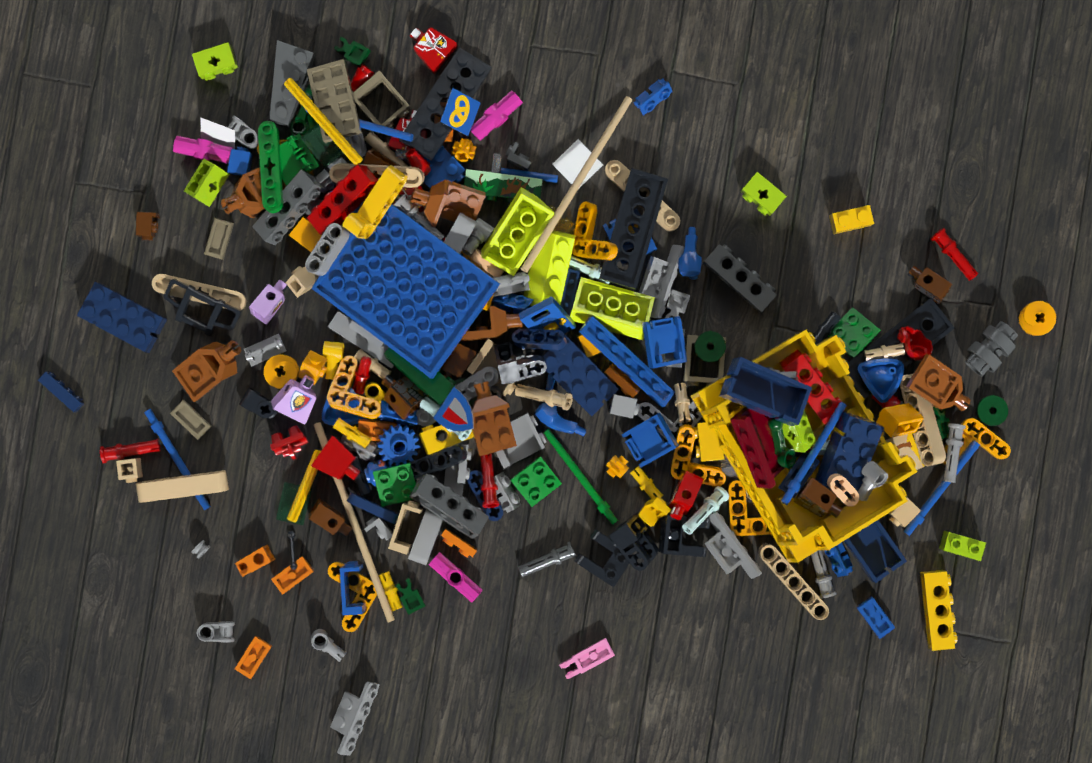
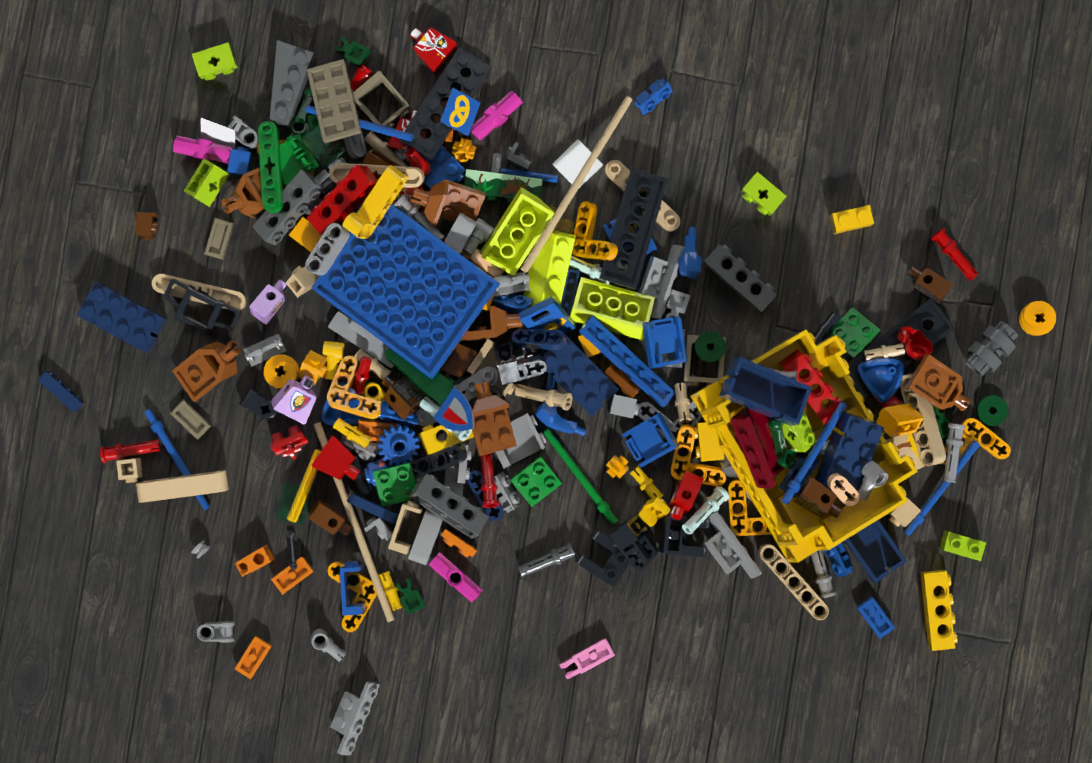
yellow axle [284,78,363,166] -> none

